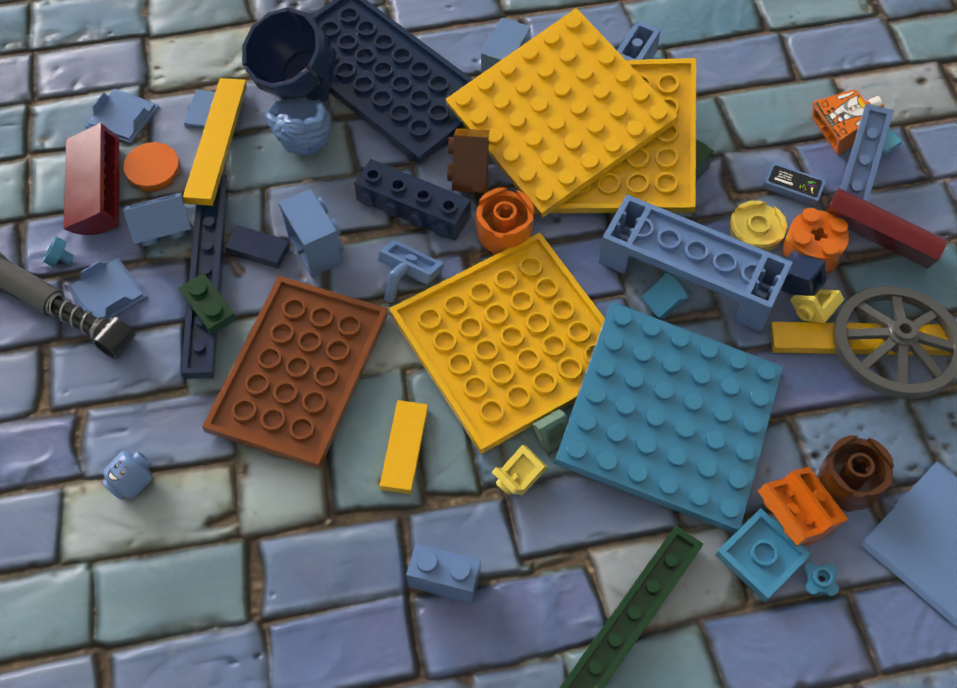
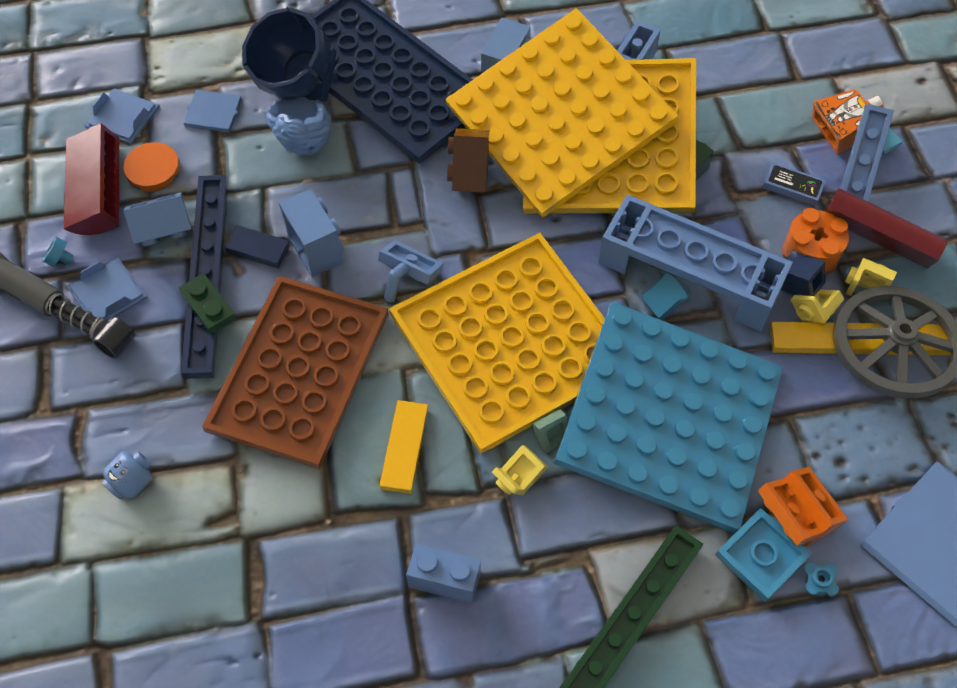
yellow tile [183,78,247,206] -> none
dark blue brick [354,159,471,241] -> none
orange brick [476,188,534,255] -> none
light yellow tile [728,201,787,252] -> none
reddish brown brick [817,435,894,512] -> none
none -> light yellow bracket [845,258,897,296]

